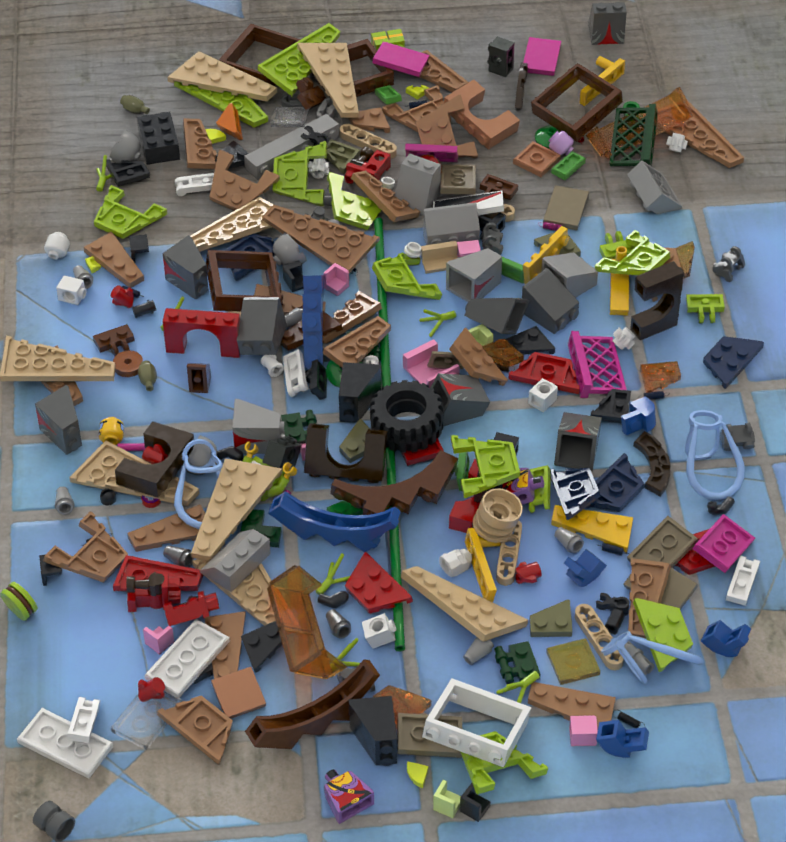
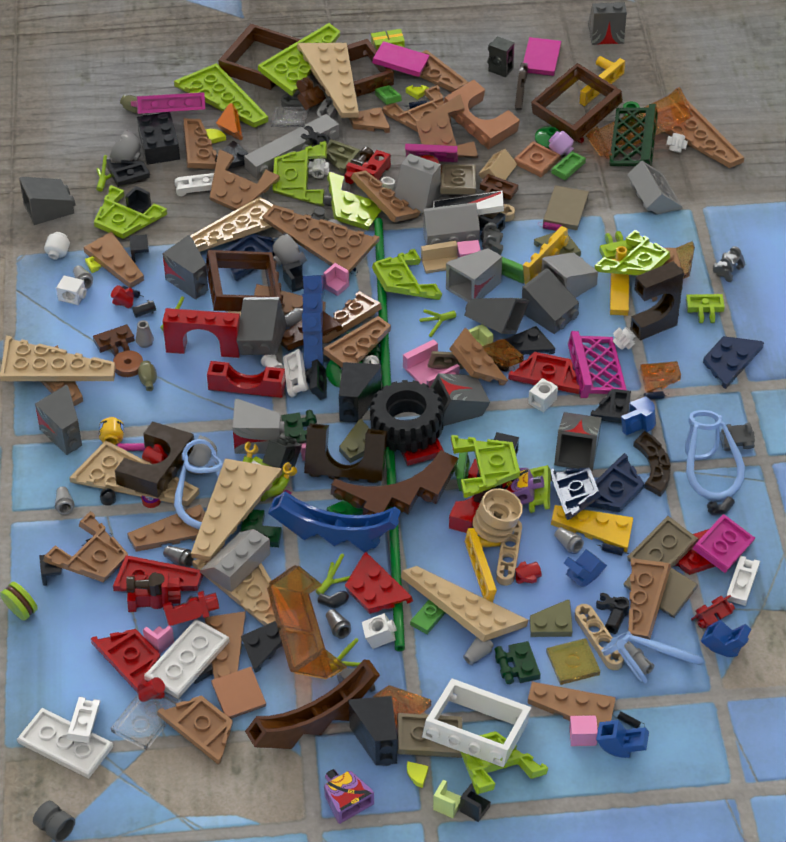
tan wing [168,51,277,101] -> none
reddish brown slope [187,363,211,393] -> none
black arm [217,446,244,461] -> none
tan beam [340,124,397,159] -> none
white plate [404,242,422,258] -> none
white rock [439,549,472,577] -> none
lime plant [496,671,540,703] -> none
lime wing [633,598,693,672] -> none
none -> dark grey slope [19,177,76,225]
none -> red wing [91,629,161,693]
none -> black panel [125,186,151,214]
none -> dark pink fence [131,92,205,114]
none -> light grey cone [135,320,154,348]
none -> red arch [207,361,286,398]
none -> bright green plate [410,600,446,634]
none -> tan panel [479,149,517,180]
none -> red hinge [691,595,735,628]

